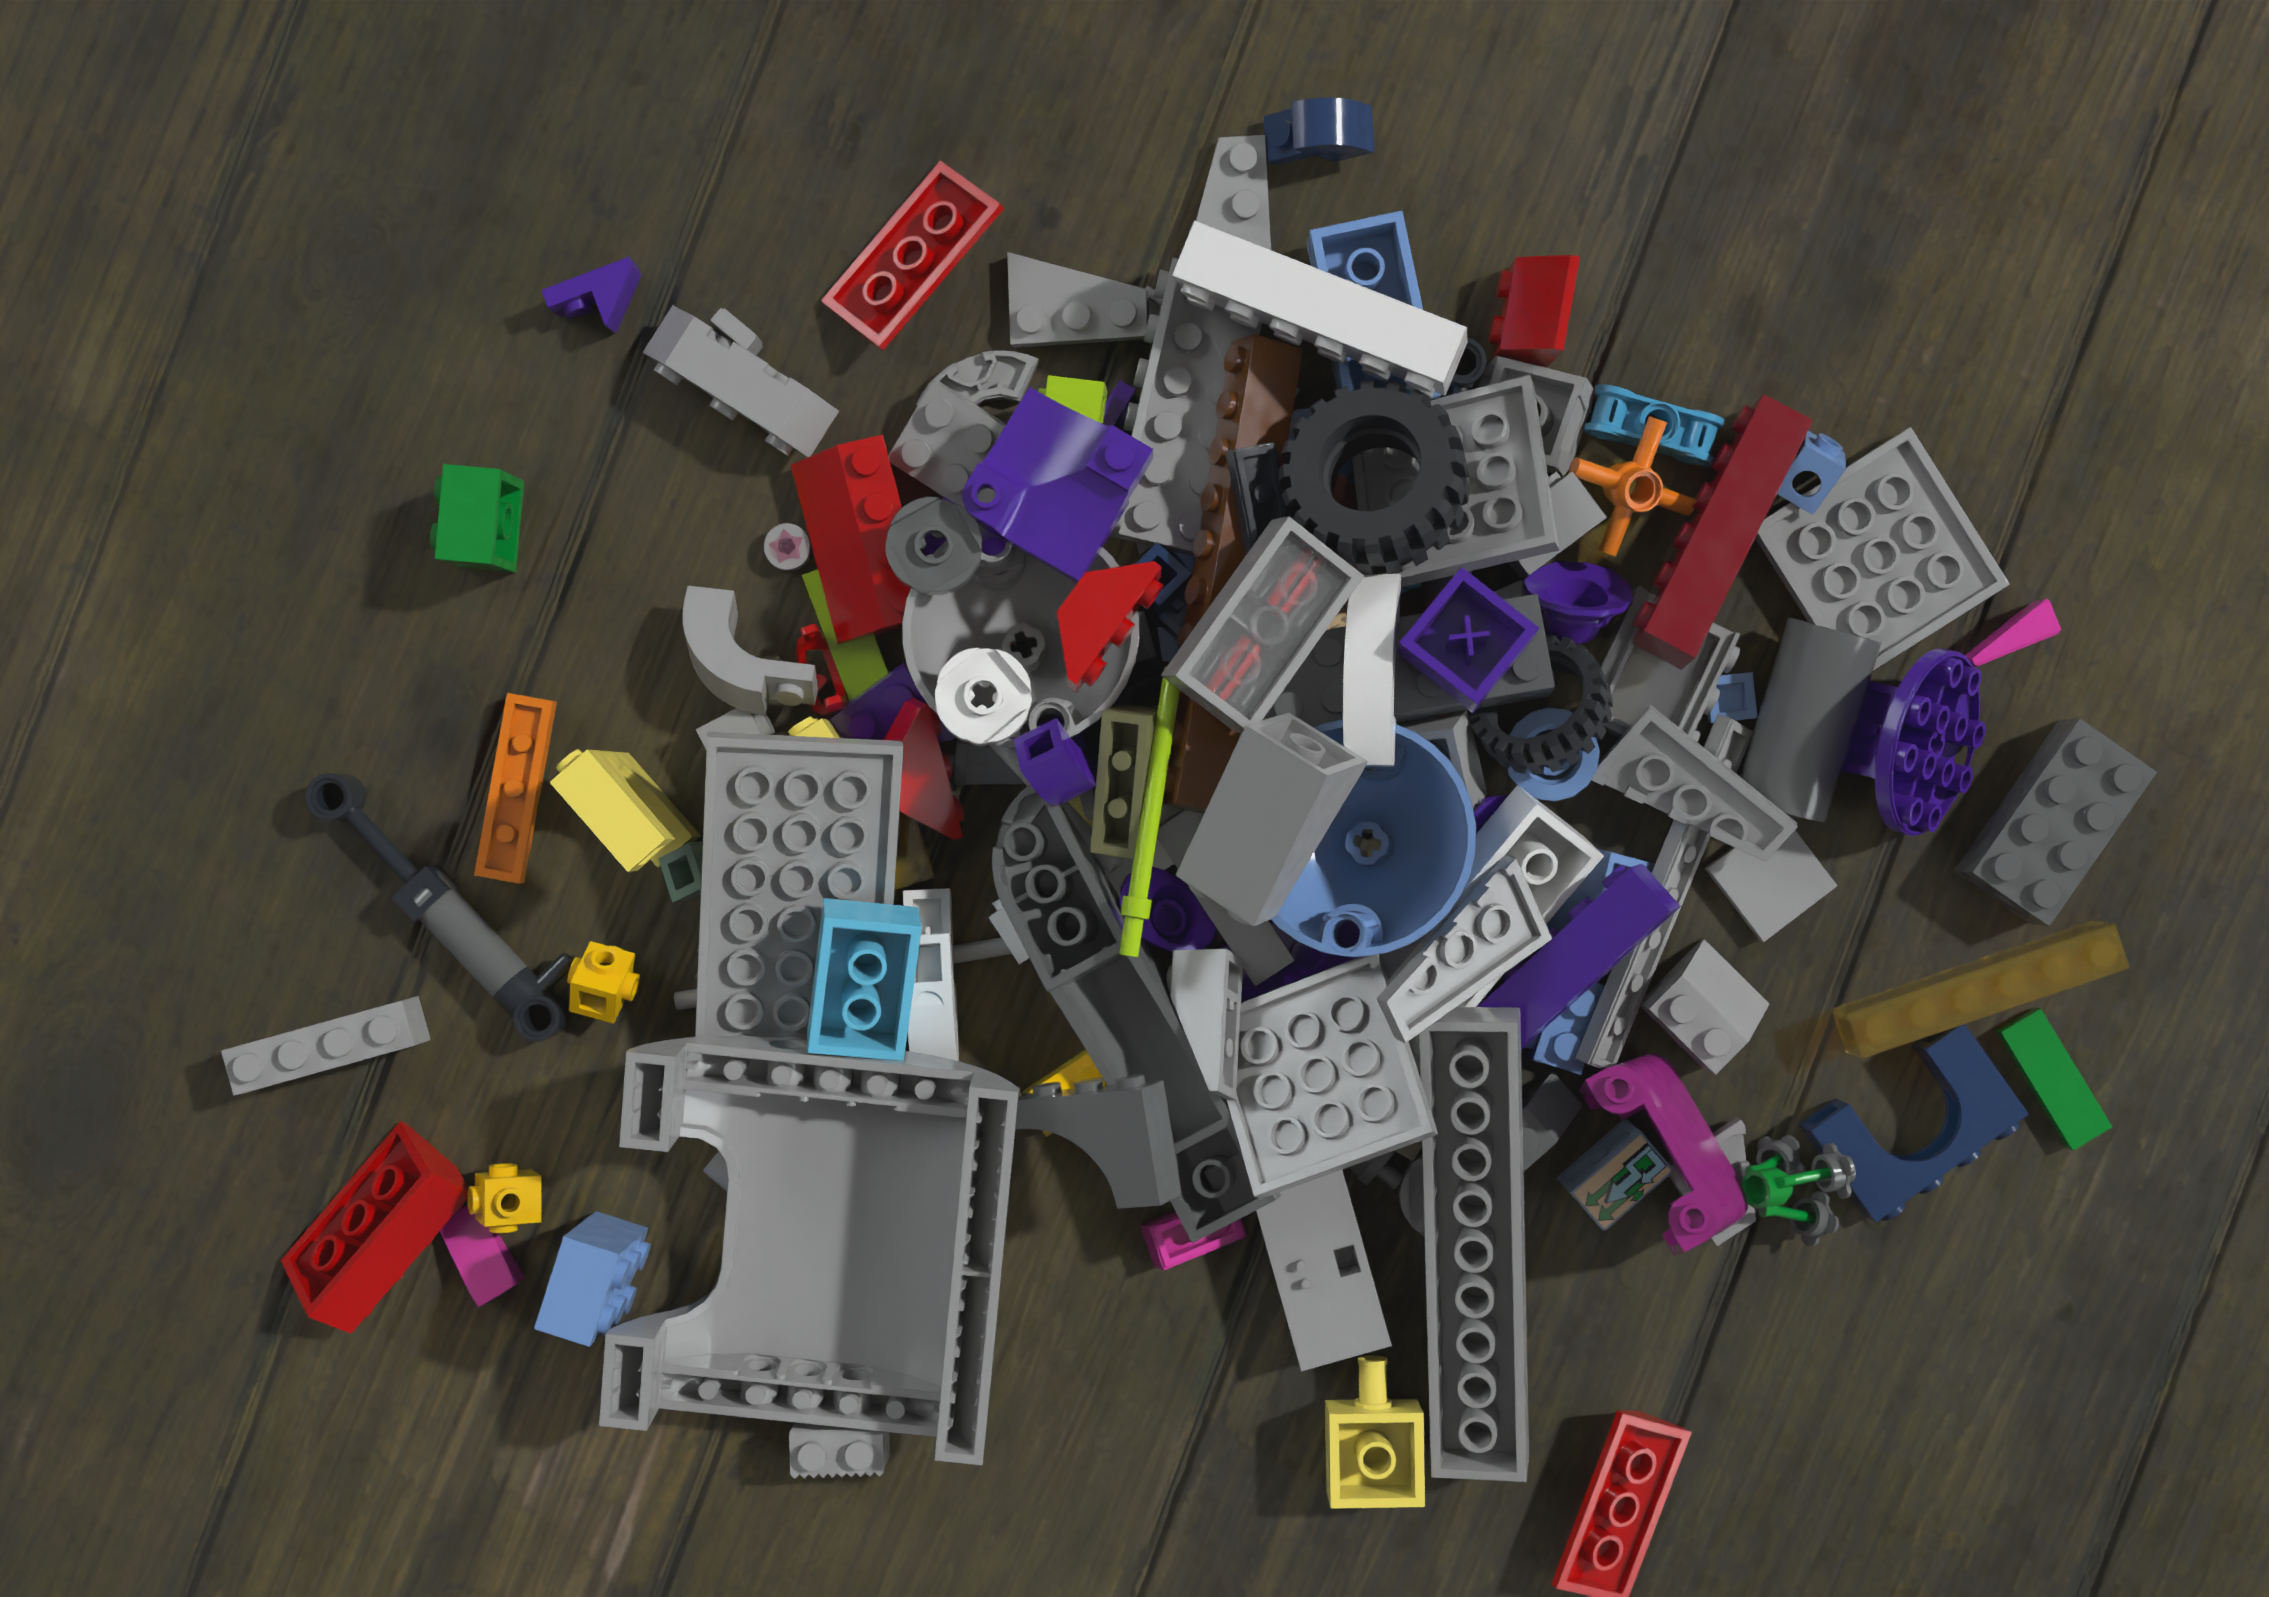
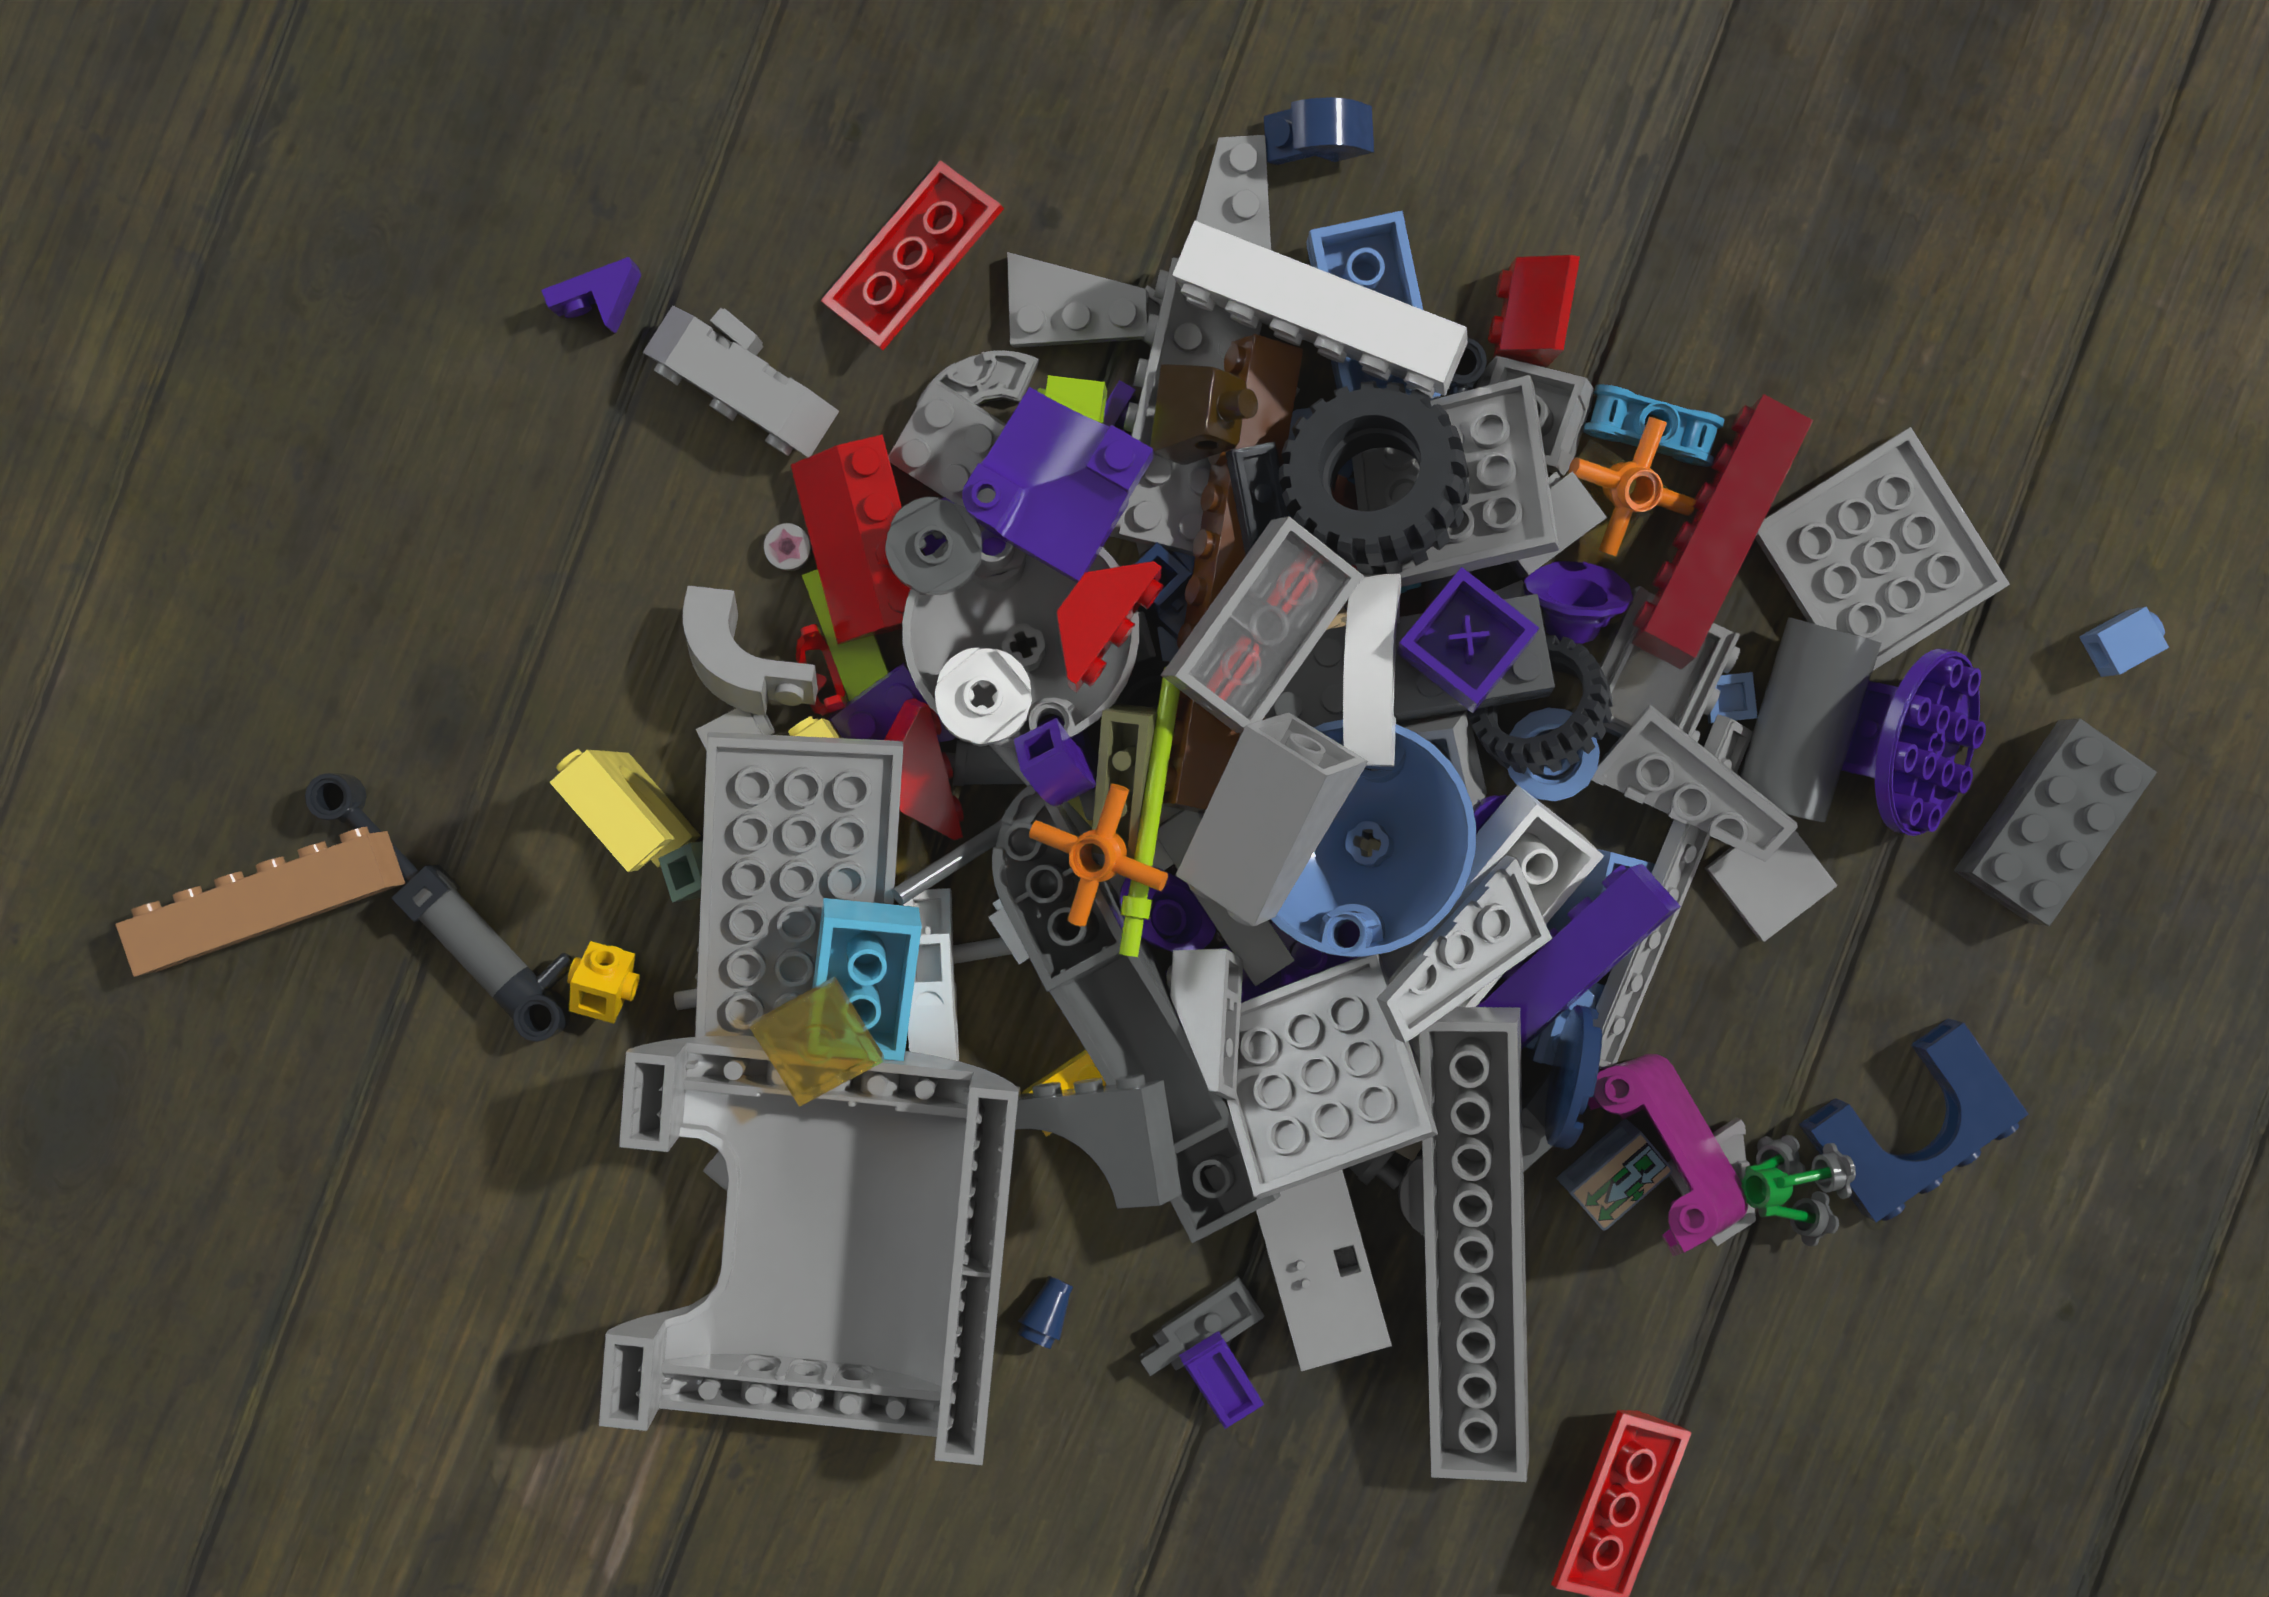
light grey brick [221,996,431,1096] -> none
red slope [281,1121,469,1334] -> none
green brick [430,464,524,573] -> none
dark pink slope [440,1205,525,1307] -> none
yellow brick [467,1163,541,1233] -> none
orange plate [474,693,557,884] -> none
medium blue brick [534,1211,651,1347] -> none
light grey brick [789,1422,890,1479] -> none
dark pink slope [1140,1211,1247,1270] -> none
light yellow brick [1325,1355,1425,1508] -> none
light grey slope [1640,939,1769,1075] -> none
medium blue bracket [1777,431,1846,515] -> none
clear yellow brick [1832,921,2130,1058] -> none
dark pink slope [1965,599,2061,667] -> none
green tile [1996,1007,2112,1151] -> none
none -> medium nougat brick [116,826,405,977]
none -> clear yellow tile [749,977,884,1107]
none -> dark grey bar [892,820,1003,905]
none -> dark blue cone [1017,1275,1073,1349]
none -> orange bar [1029,784,1168,926]
none -> dark grey hinge [1139,1275,1264,1376]
none -> dark brown torso [1150,364,1258,465]
none -> dark purple tile [1179,1331,1264,1429]
none -> dark blue tile [1545,1005,1602,1149]
none -> medium blue brick [2079,606,2169,677]

